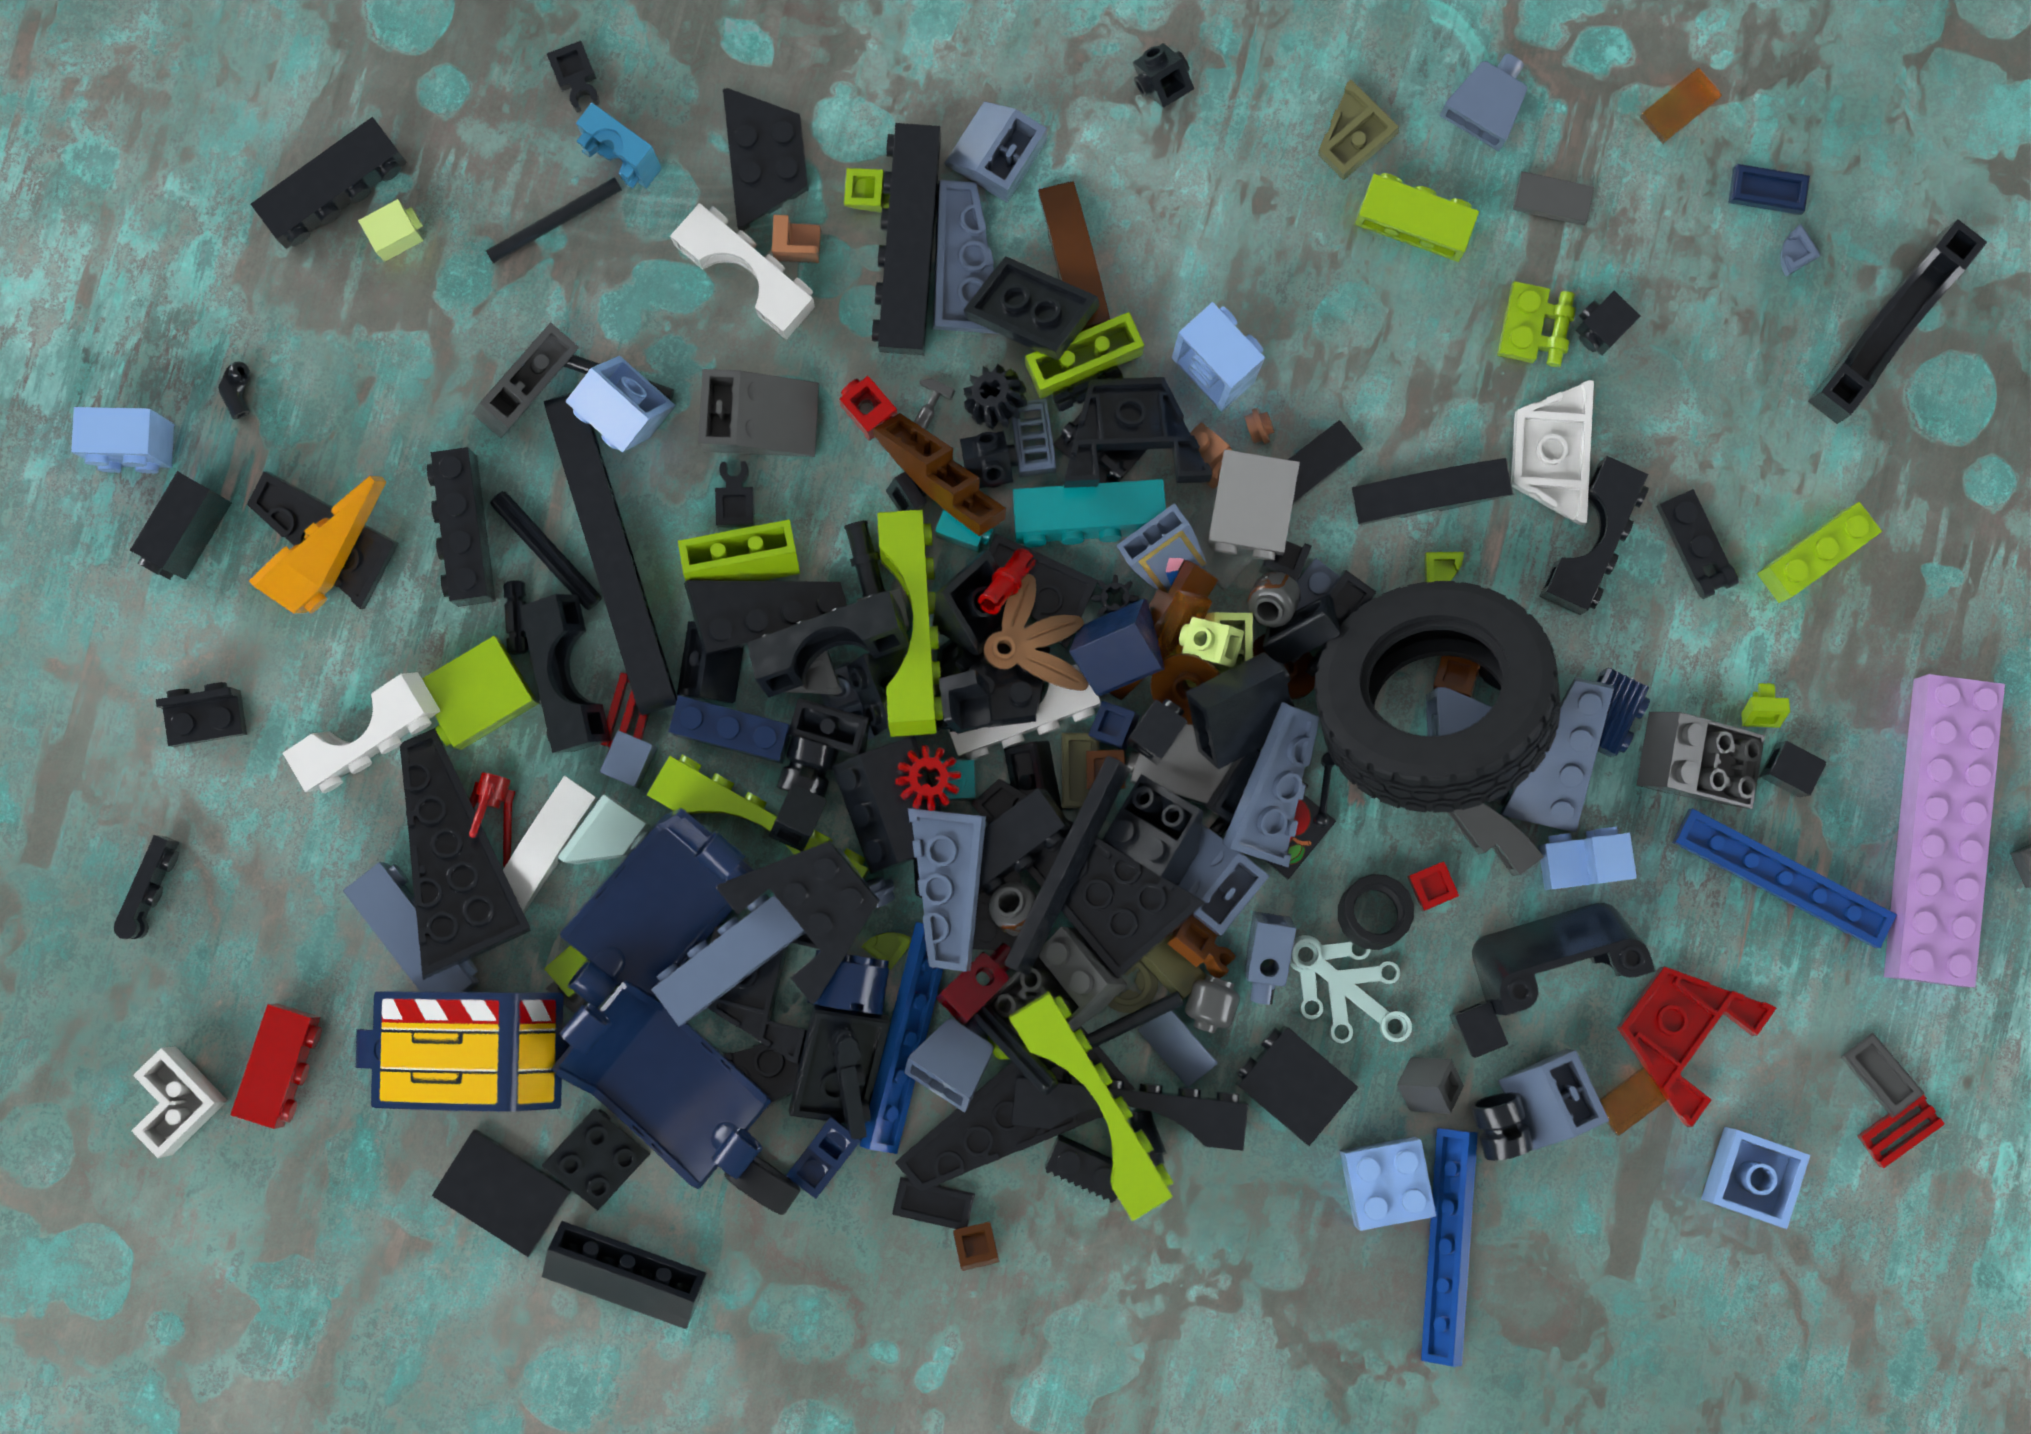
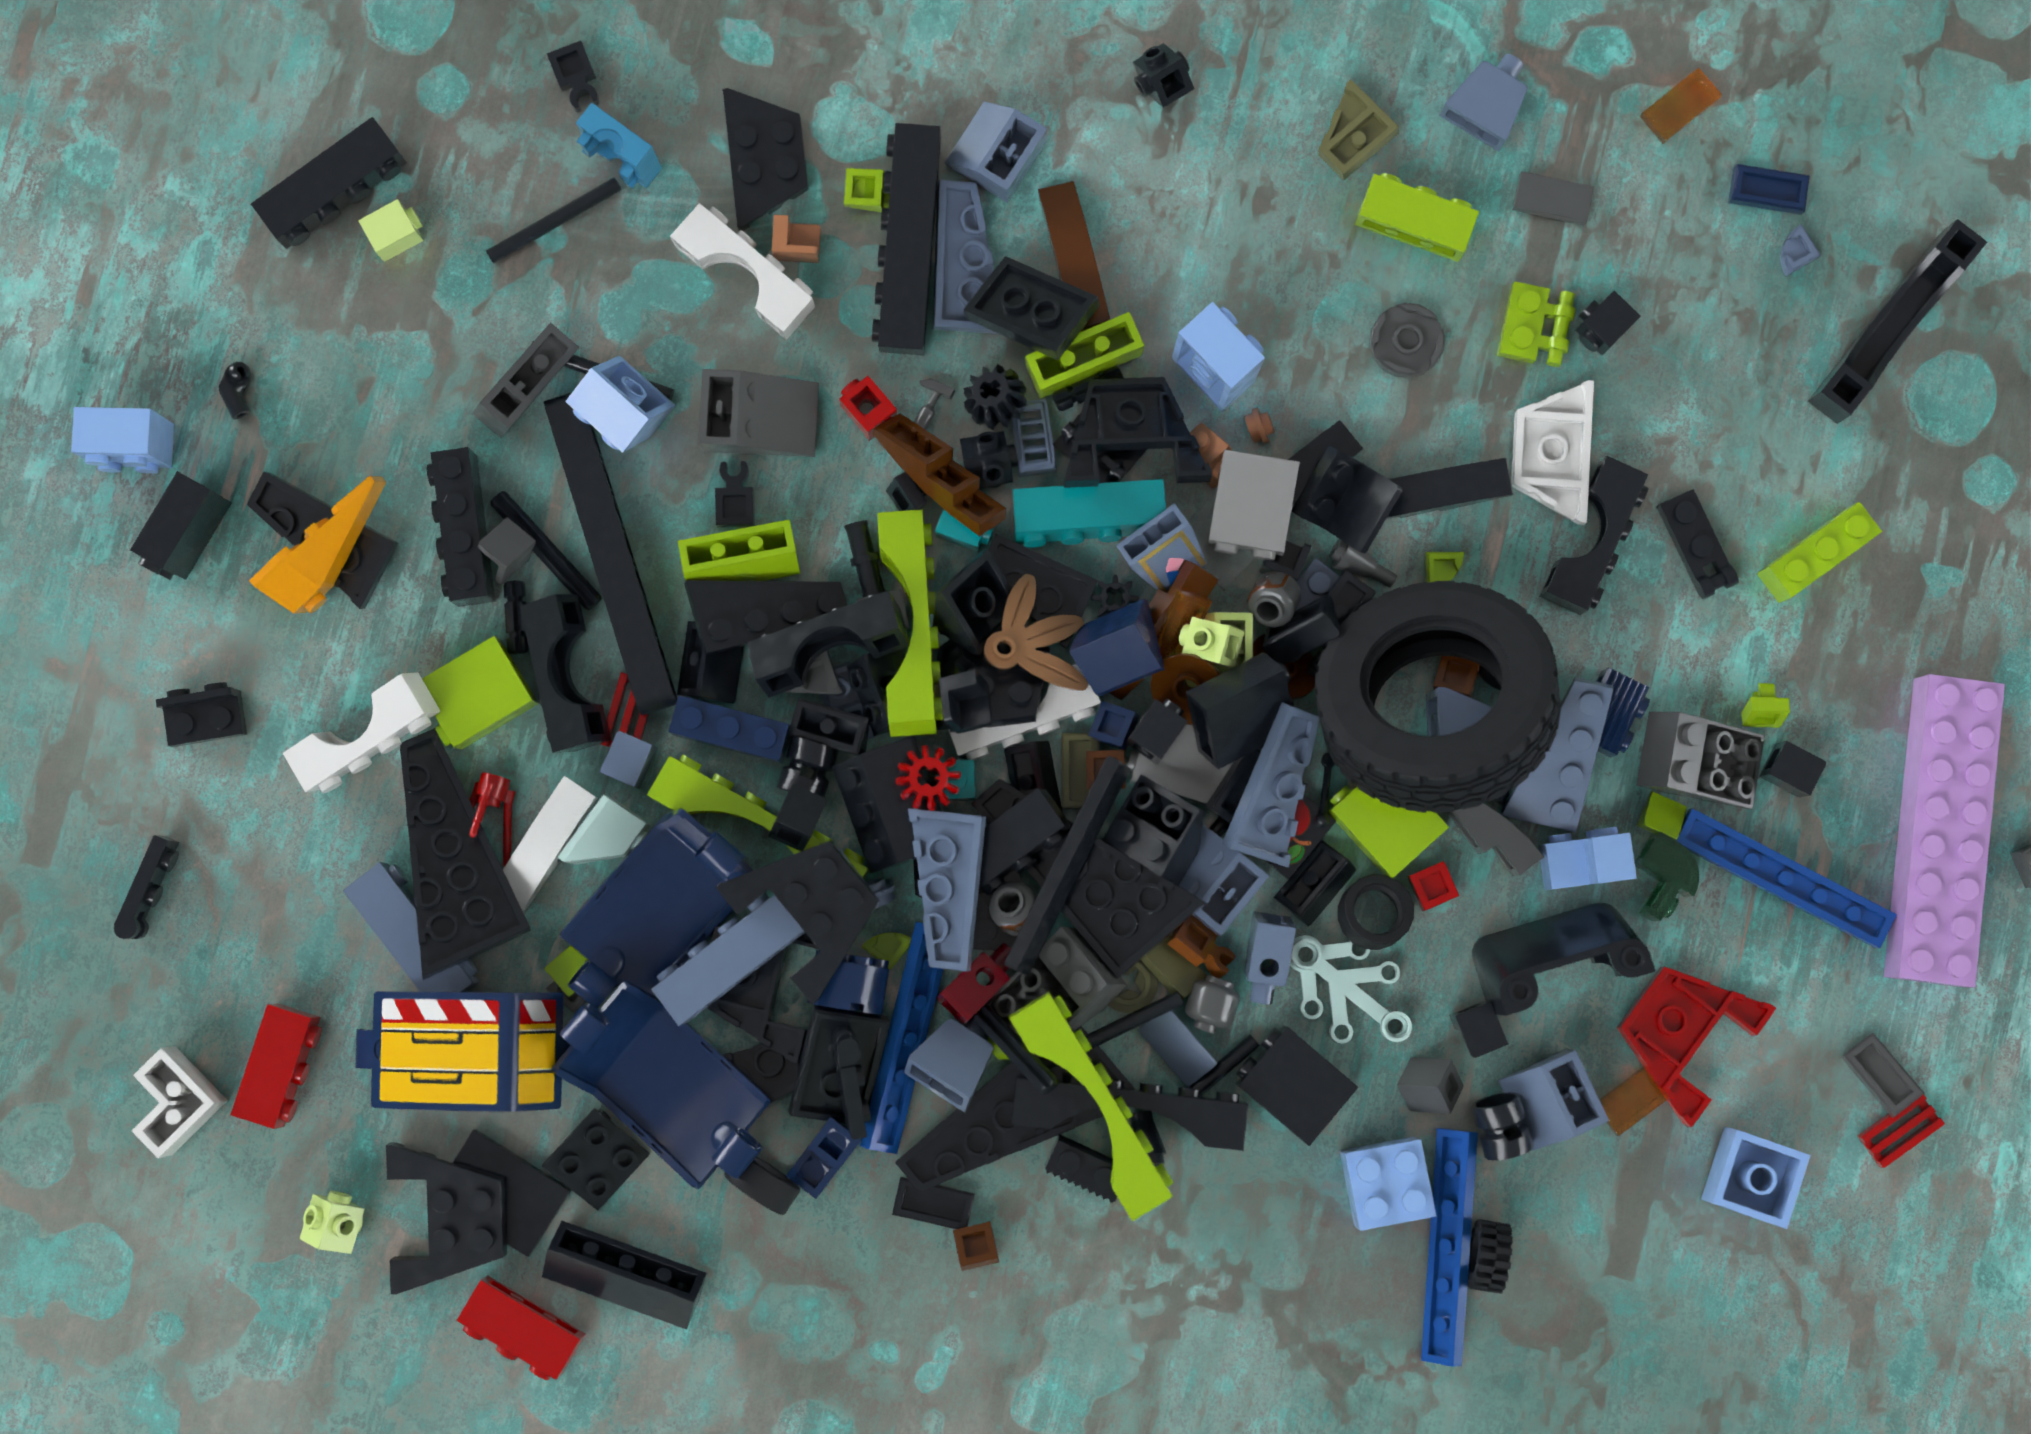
red pin [978,548,1036,615] -> none
none -> yellowish green brick [299,1191,365,1254]
none -> black wing [386,1142,507,1294]
none -> red brick [456,1275,586,1380]
none -> dark grey panel [478,517,536,585]
none -> black bar [1188,1035,1260,1097]
none -> black slope [1274,840,1356,926]
none -> black bracket [1291,445,1403,554]
none -> lime brick [1327,785,1449,878]
none -> dark grey cone [1329,539,1397,588]
none -> dark grey tile [1369,303,1445,378]
none -> black tyre [1468,1219,1513,1294]
none -> clear green brick [1635,832,1699,921]
none -> lime slope [1636,791,1687,841]

